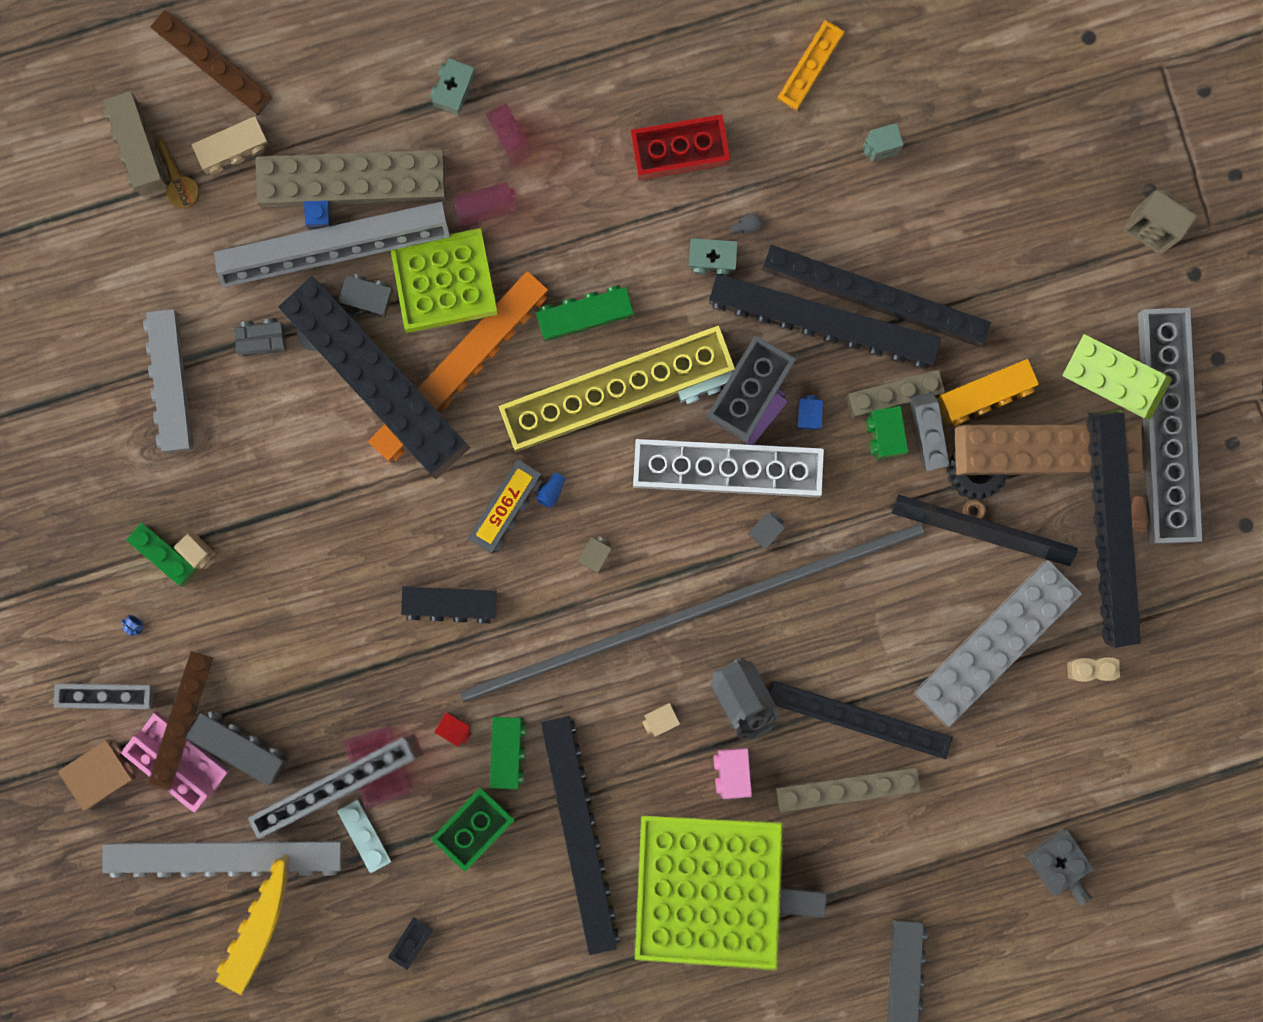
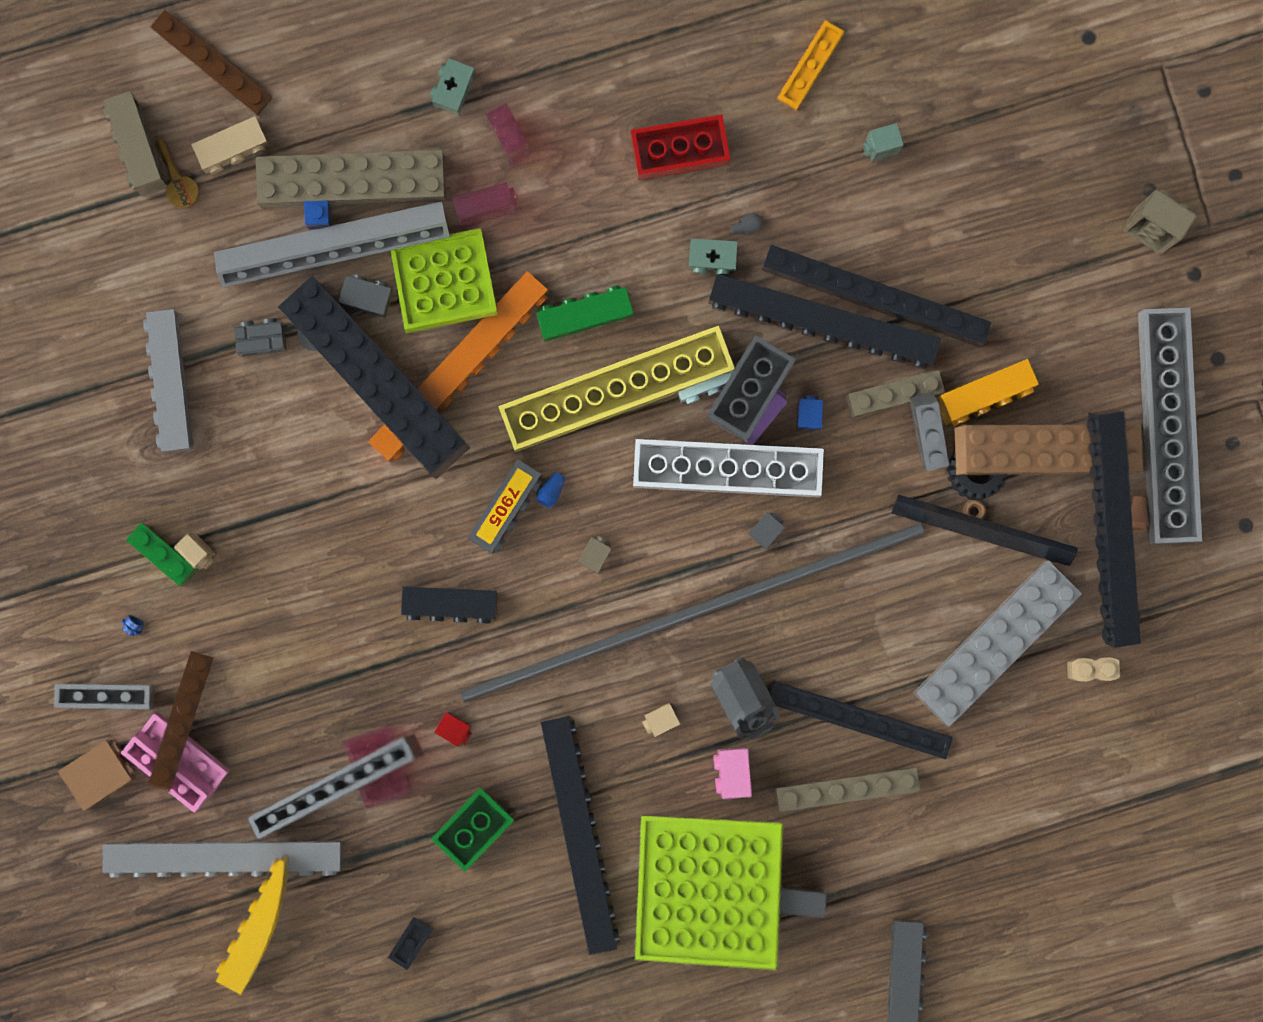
dark grey brick [186,711,289,786] -> none
light aqua plate [337,799,392,873] -> none
green brick [490,717,526,789] -> none
green brick [865,406,908,461] -> none
dark grey brick [1024,828,1094,906] -> none
lime brick [1062,334,1173,420] -> none

